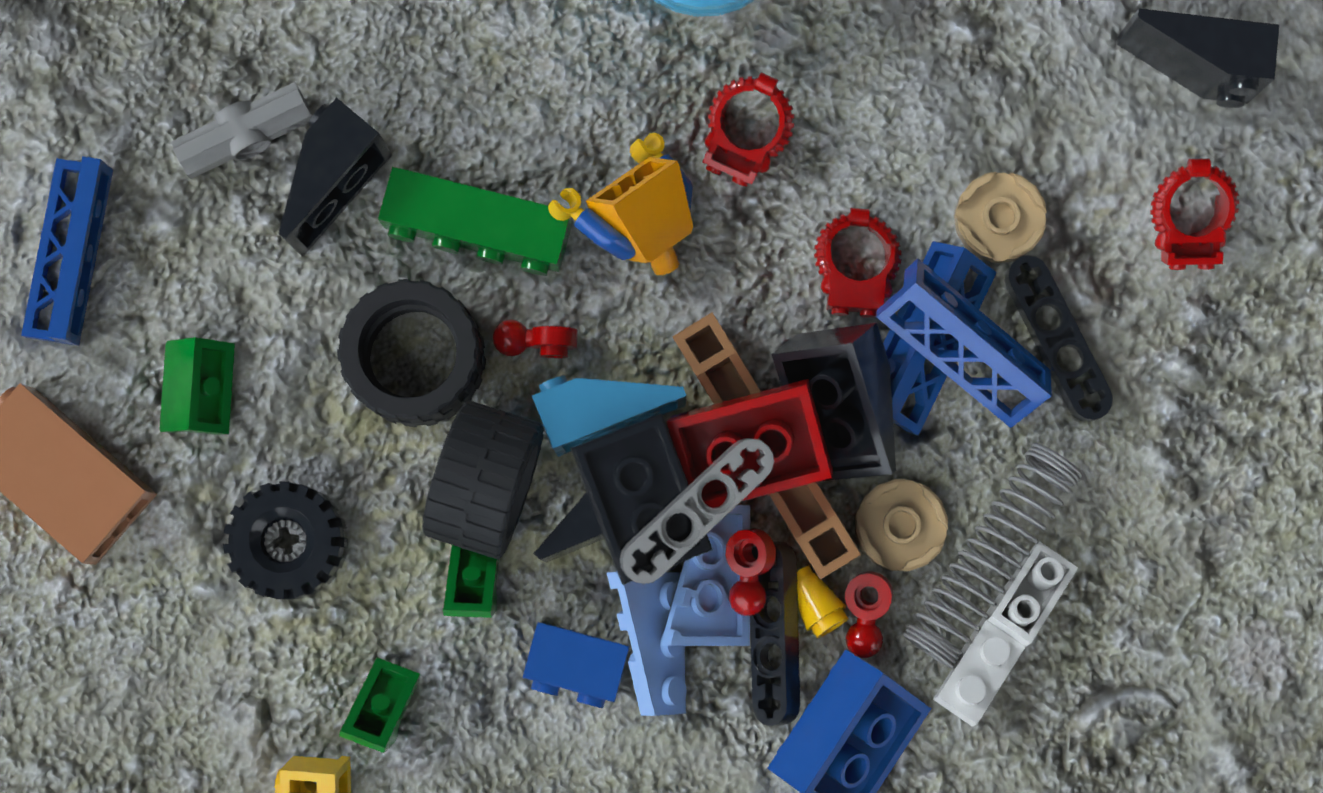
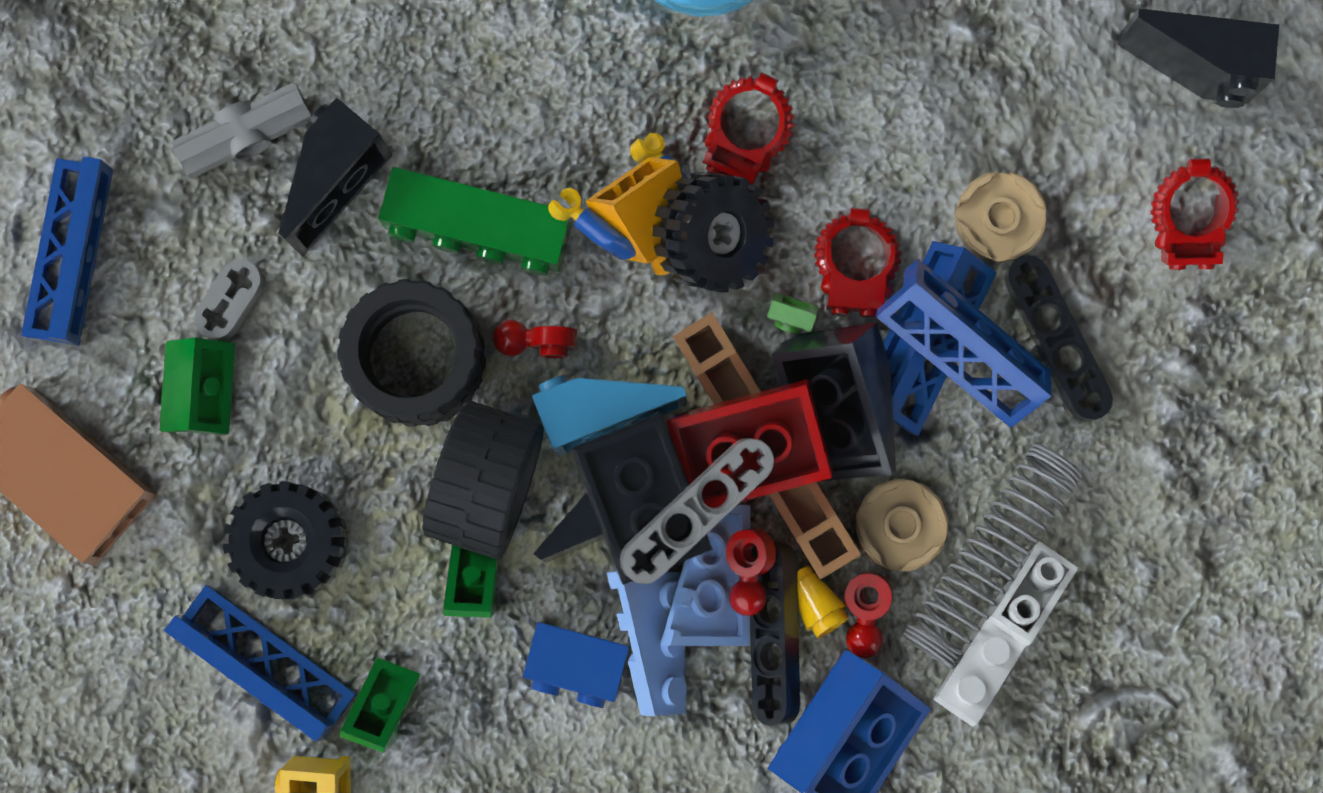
none -> blue fence [164,585,357,742]
none -> light grey beam [194,259,265,341]
none -> black bush [652,172,775,293]
none -> bright green plate [767,291,819,334]

